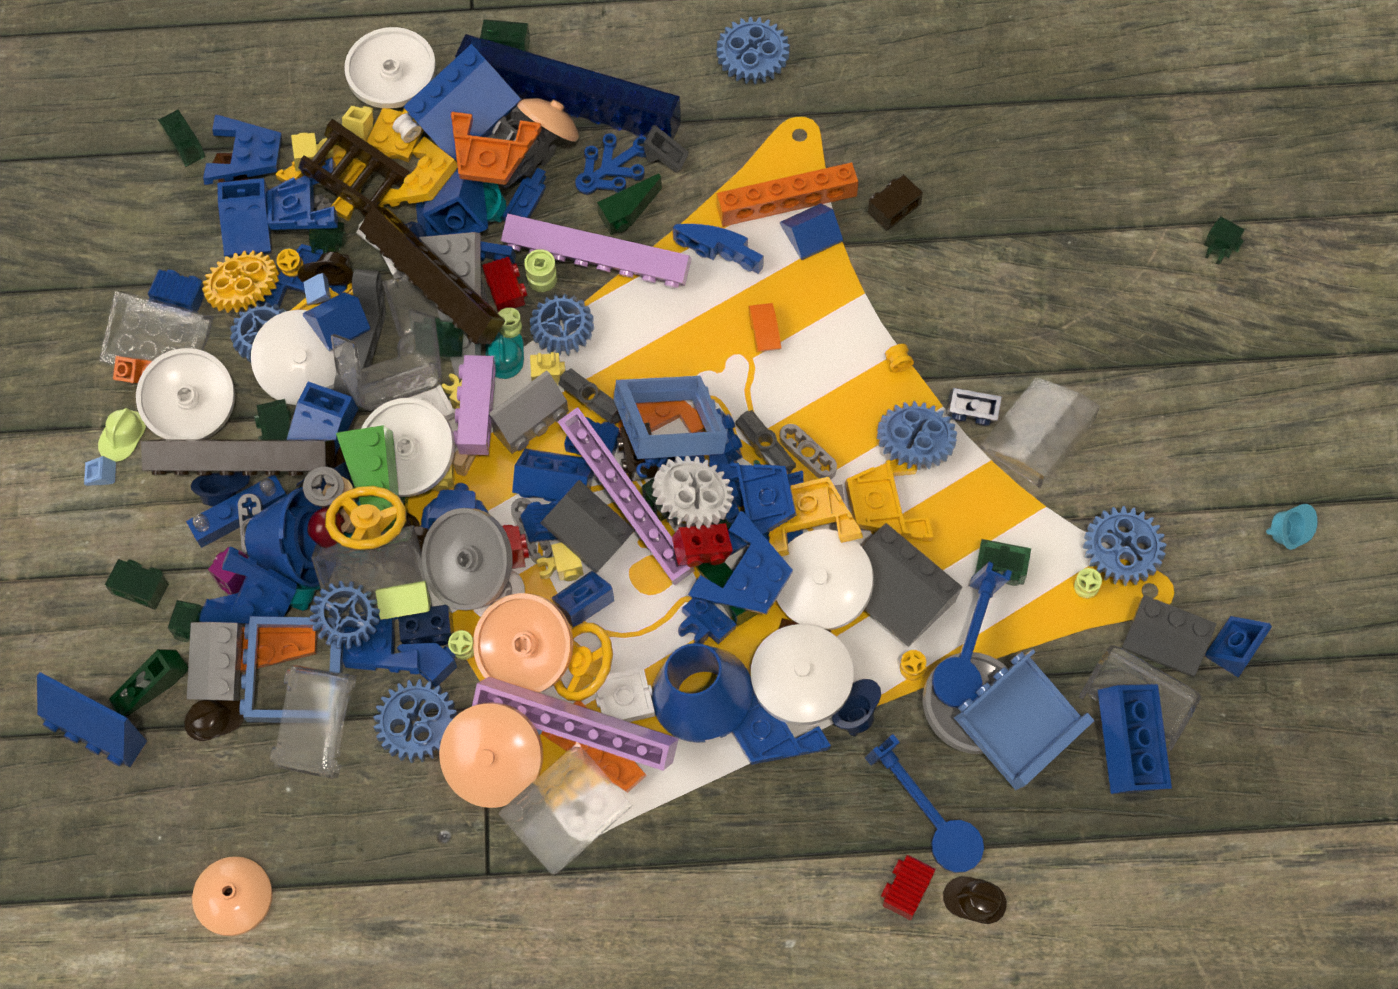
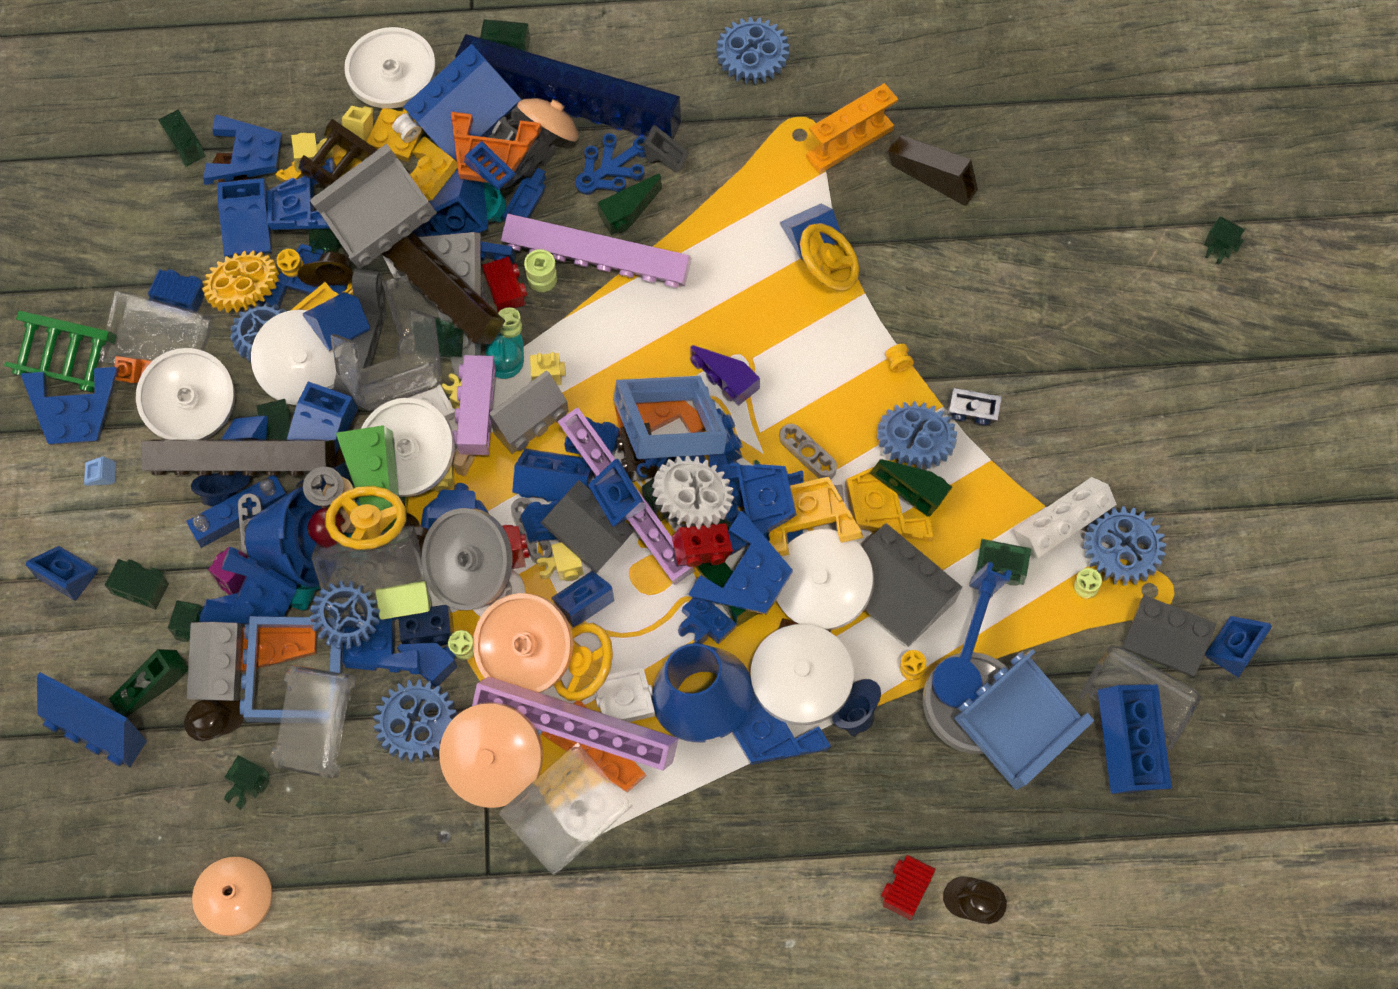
yellowish green piece [98,408,146,462] -> none
light blue slope [304,273,331,305] -> none
medium blue gear [530,293,594,356] -> none
dark grey piece [558,368,621,424] -> none
blue slope [673,224,764,274] -> none
orange brick [717,162,858,227] -> none
dark grey piece [735,410,796,474] -> none
orange slope [749,303,781,352] -> none
blue piece [865,734,984,873] -> none
dark brown brick [868,174,923,231] -> none
clear slope [980,377,1100,488] -> none
medium azure piece [1266,504,1317,550] -> none
none -> green fence [4,310,117,392]
none -> blue wing [21,367,118,445]
none -> blue slope [26,546,98,601]
none -> blue slope [222,416,268,439]
none -> clear green brick [224,755,270,810]
none -> light grey panel [310,144,437,269]
none -> blue slope [464,141,516,190]
none -> blue slope [588,459,647,527]
none -> dark purple slope [690,345,760,406]
none -> yellow piece [800,223,860,290]
none -> light orange fence [806,83,898,174]
none -> dark green slope [870,459,952,517]
none -> dark brown slope [888,135,978,206]
none -> white brick [1014,477,1117,558]

